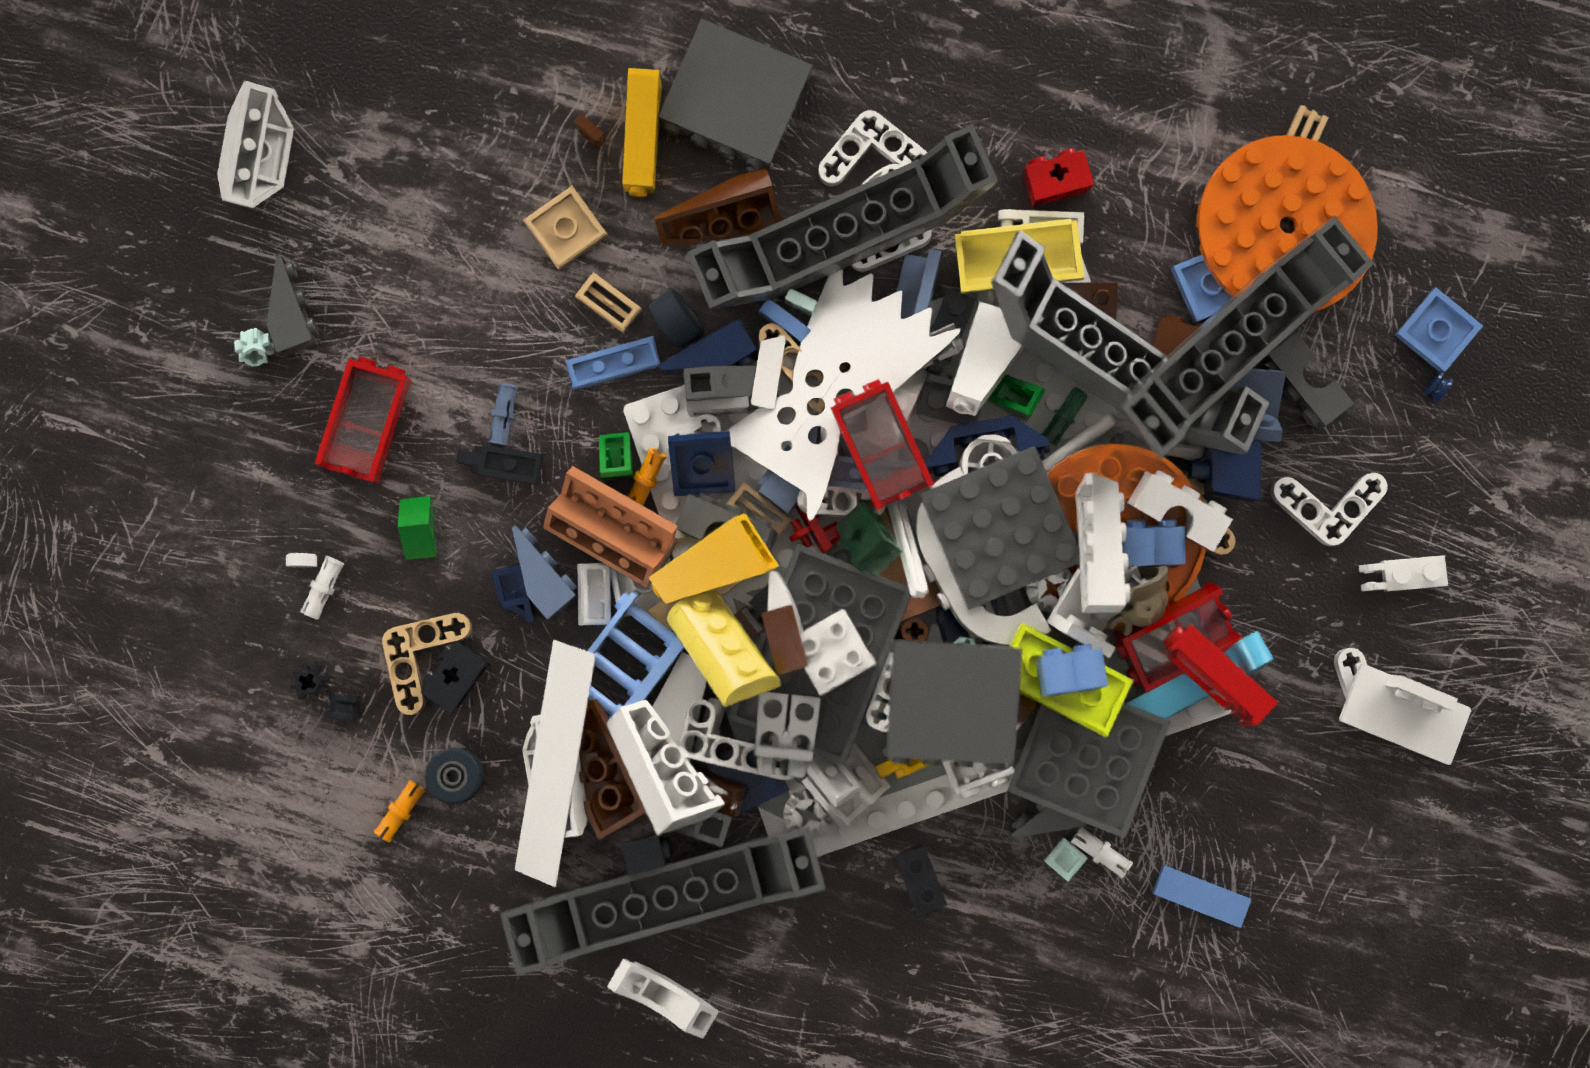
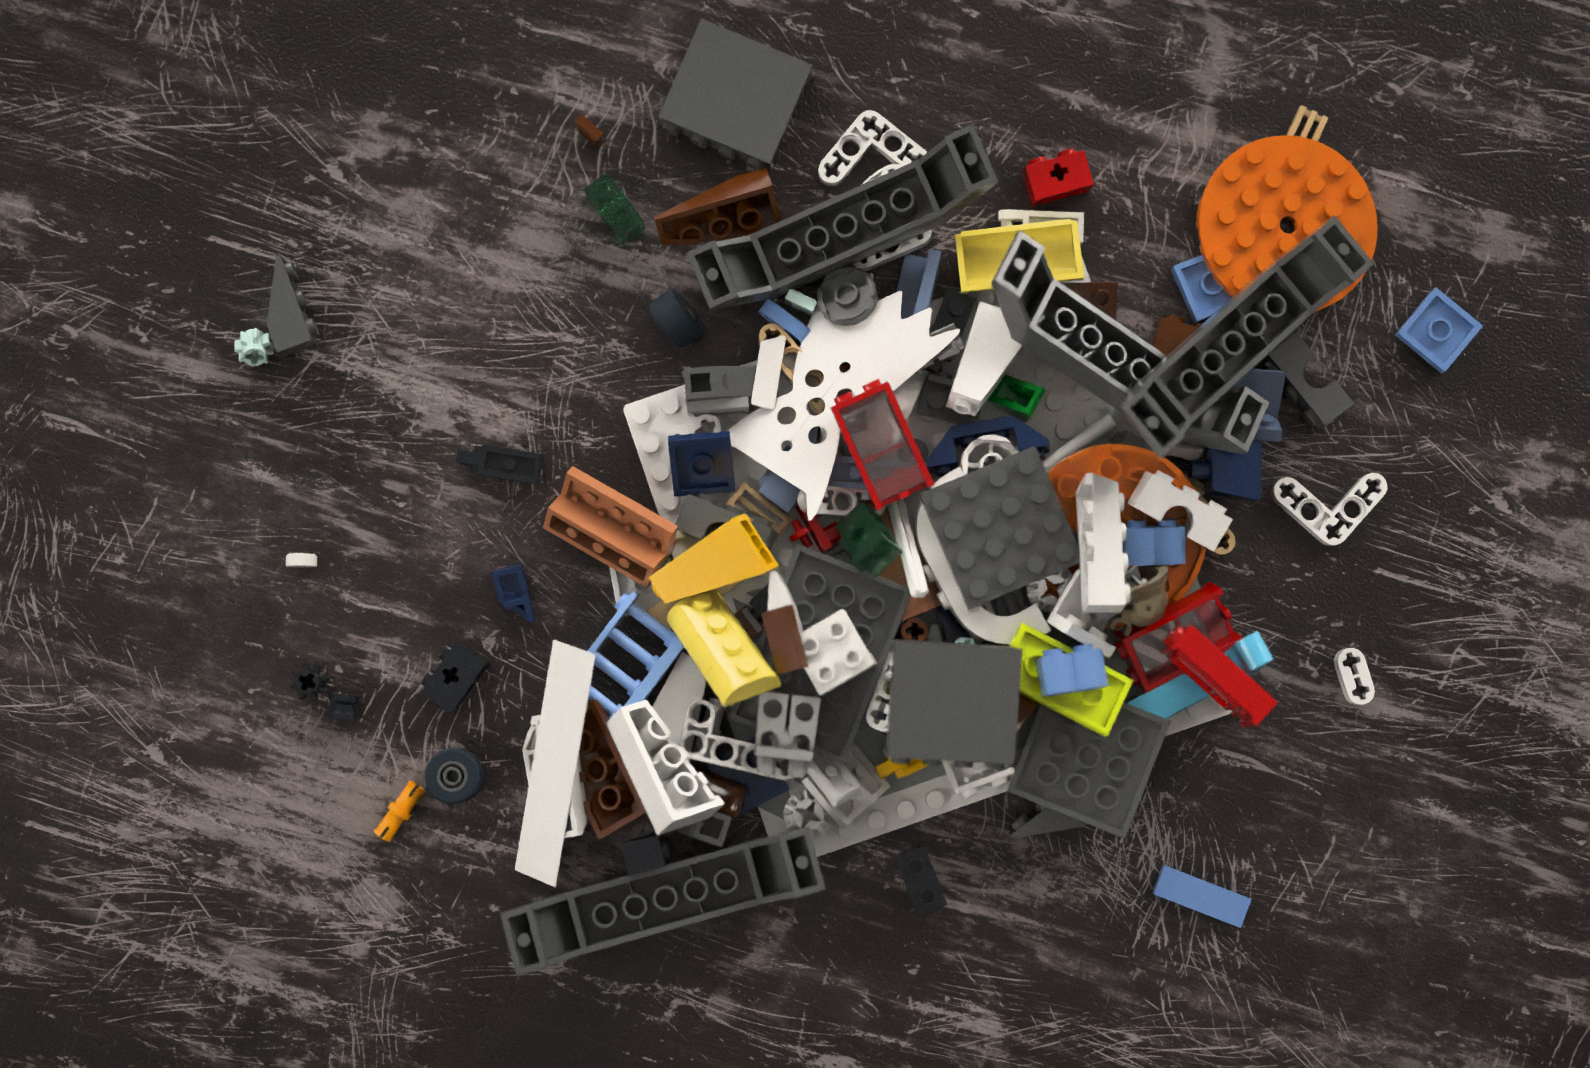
white wedge [217,81,294,208] -> none
white pin [300,556,344,620] -> none
door [314,356,412,484] -> none
tan beam [382,613,472,715] -> none
green slope [398,496,437,560] -> none
sand blue pin [488,383,518,446] -> none
sand blue slope [512,525,578,621] -> none
tan tile [523,186,608,270] -> none
medium blue tile [565,336,661,391] -> none
tan tile [575,272,642,334] -> none
white plate [577,563,611,626] -> none
green slope [599,432,634,483] -> none
white arch [607,959,719,1038] -> none
yellow slope [622,68,662,197] -> none
light orange pin [628,448,667,506] -> none
dark blue slope [659,319,757,375] -> none
clear green axle [1041,387,1088,446] -> none
light aqua tile [1044,837,1088,882] -> none
white pin [1070,827,1133,878] -> none
white bracket [1339,664,1471,765] -> none
white hinge [1359,555,1448,592] -> none
dark blue bush [1424,371,1453,402] -> none
none -> clear green brick [583,172,646,246]
none -> dark grey tile [817,266,878,326]

